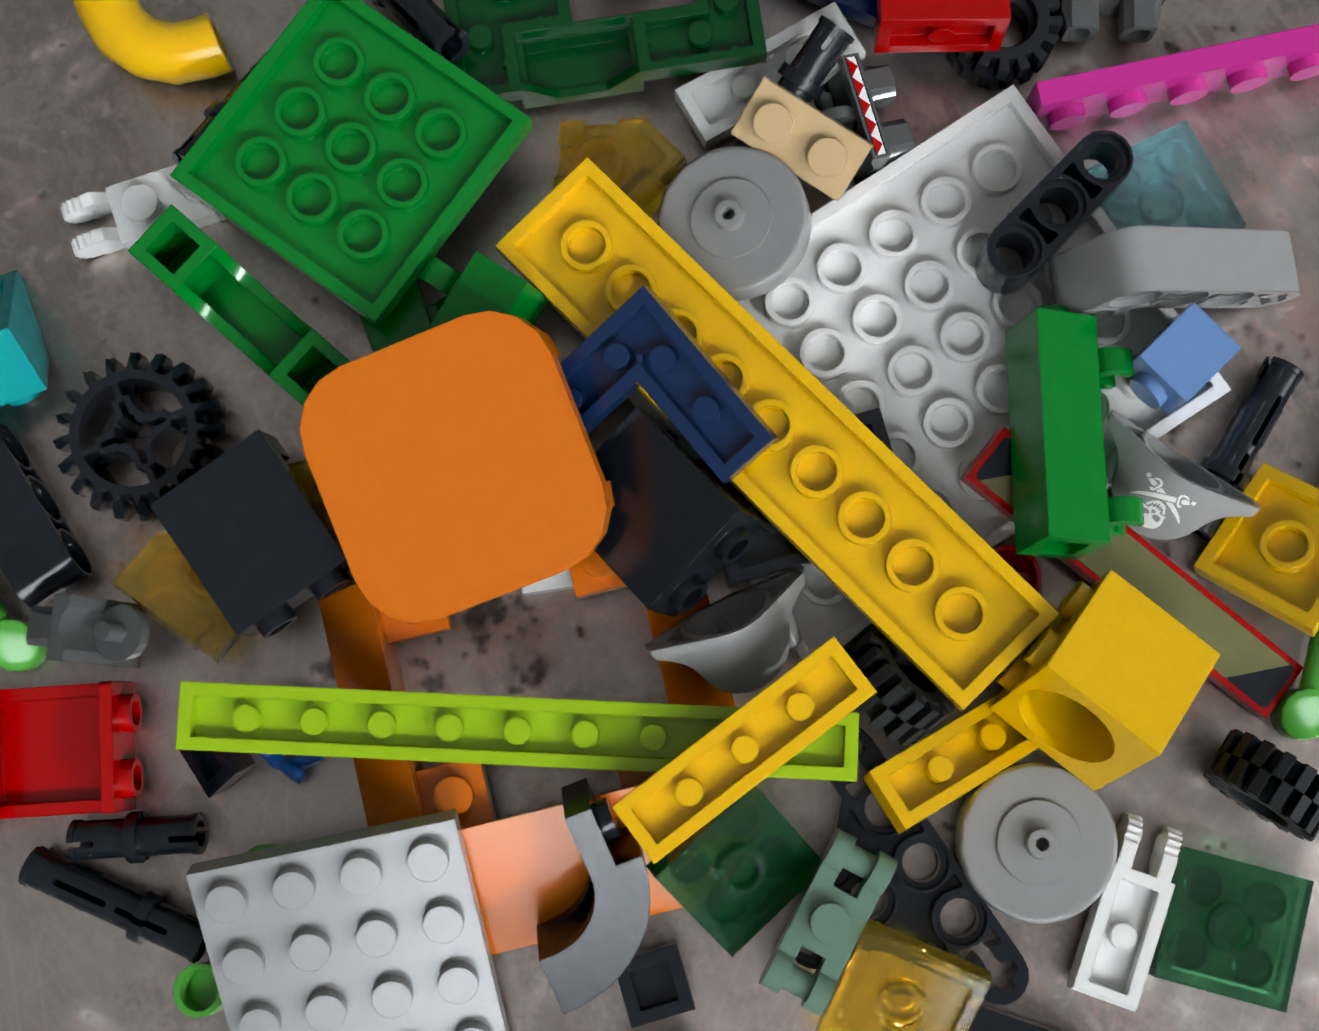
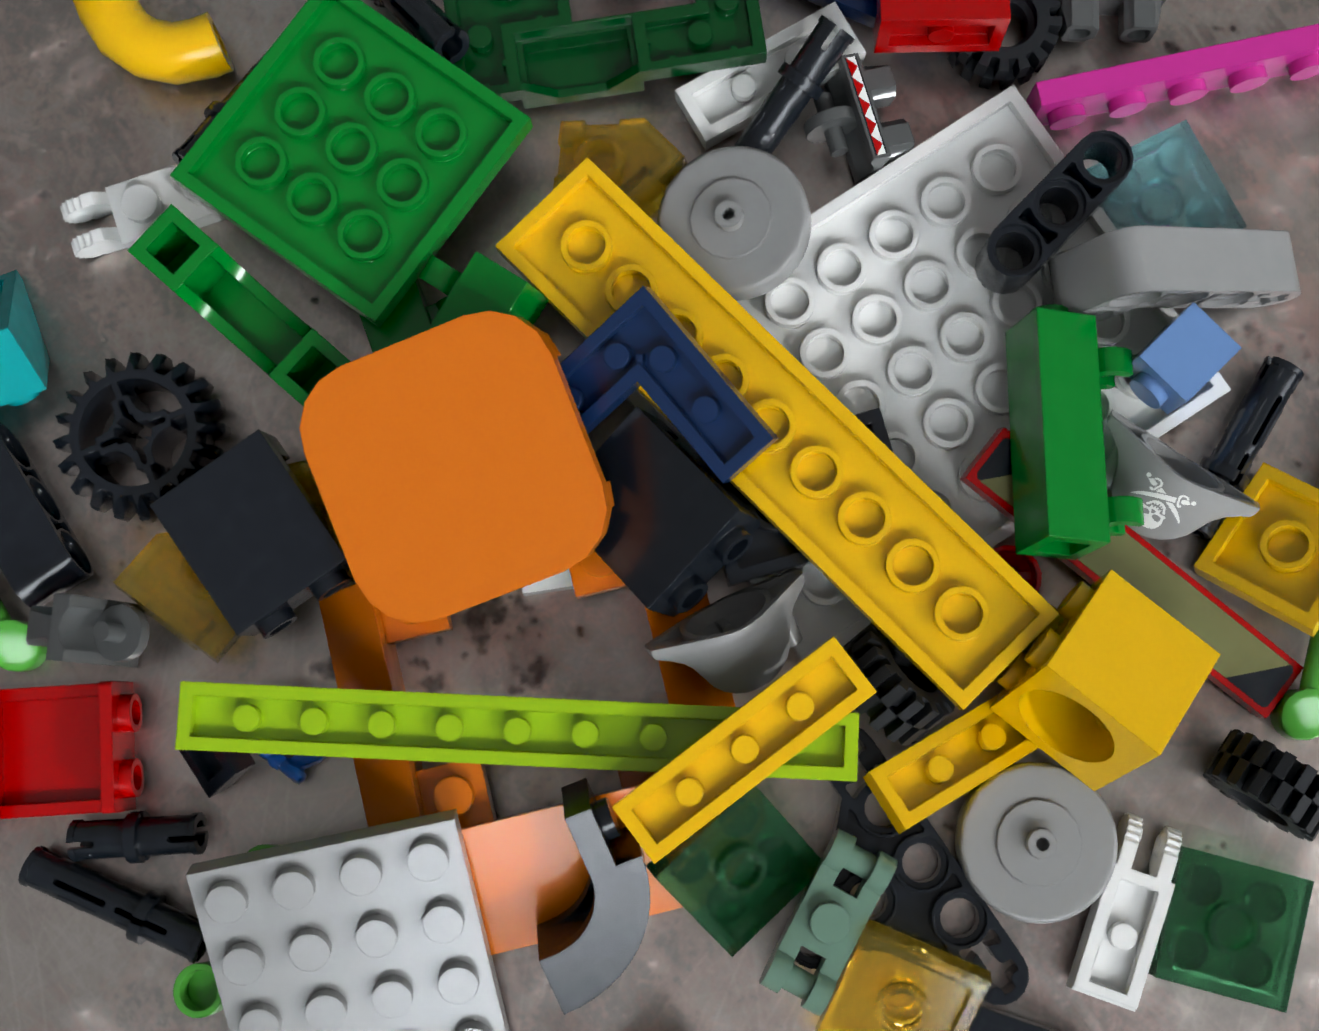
black plate [618,940,695,1028] -> none
tan plate [730,77,874,202] -> none

